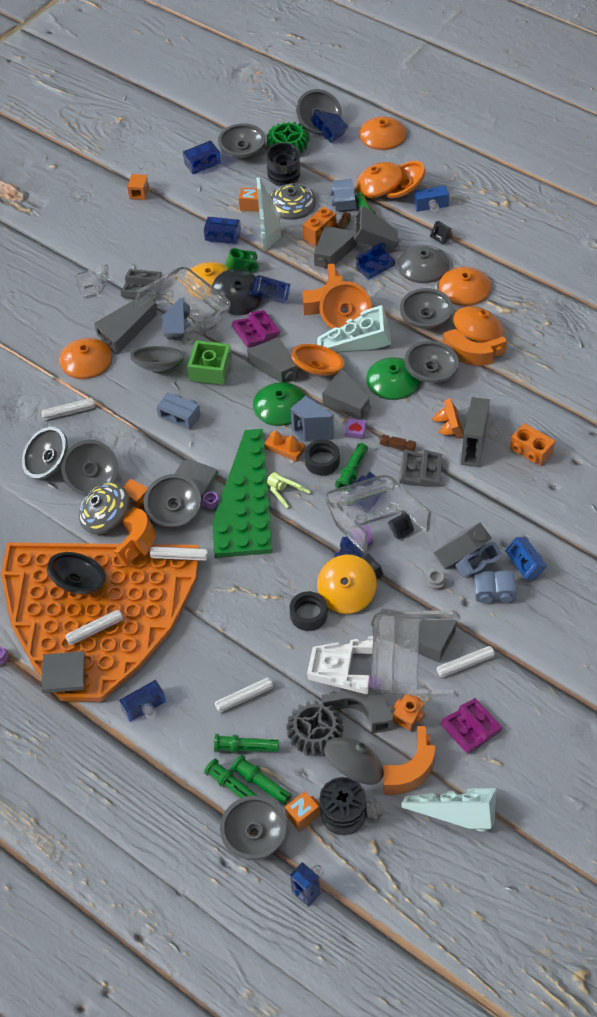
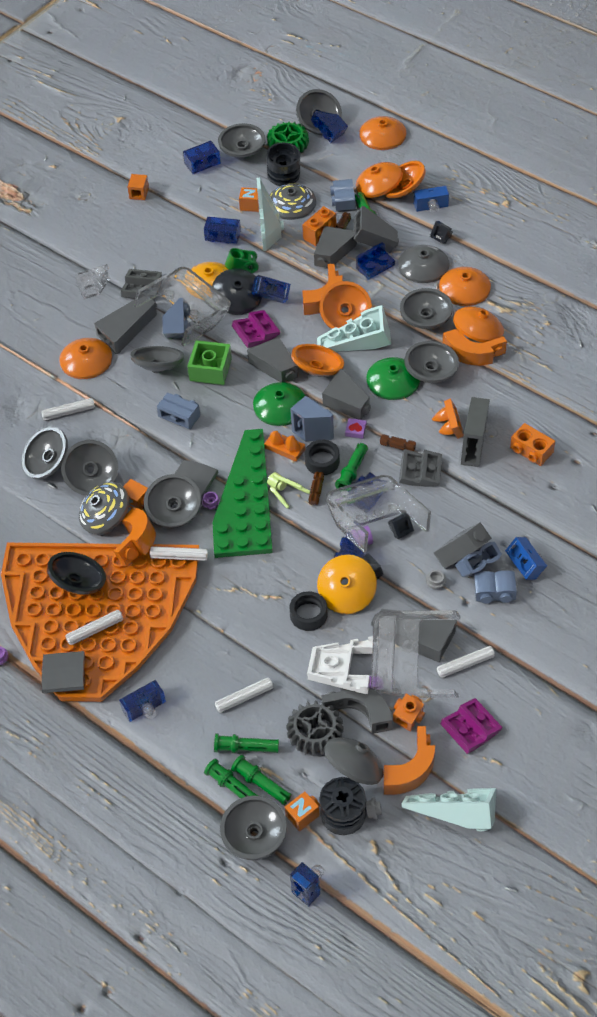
none -> reddish brown axle [308,472,324,506]

